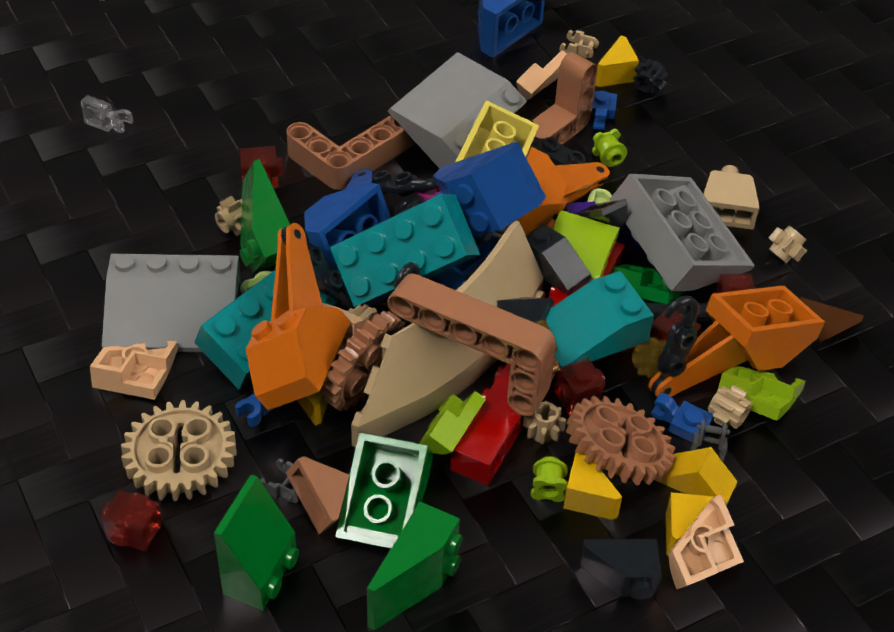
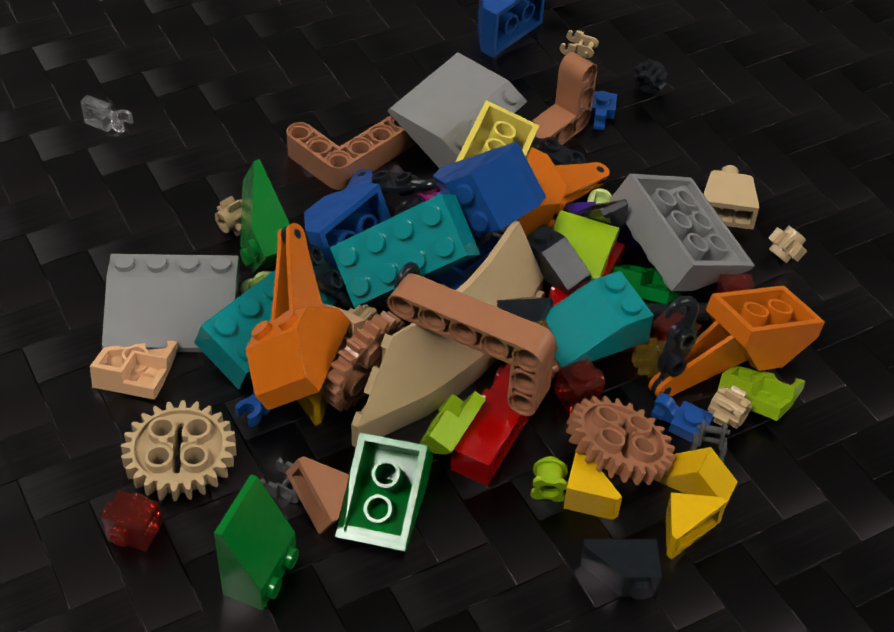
clear red brick [240,146,284,188] -> none
green slope [367,501,463,631] -> none
light nougat slope [516,50,567,99] -> none
tan gear [523,401,566,444] -> none
lime brick [592,129,627,167] -> none
yellow slope [595,35,639,87] -> none
light nougat slope [669,494,744,590] -> none
reddish brown slope [800,297,863,343] -> none

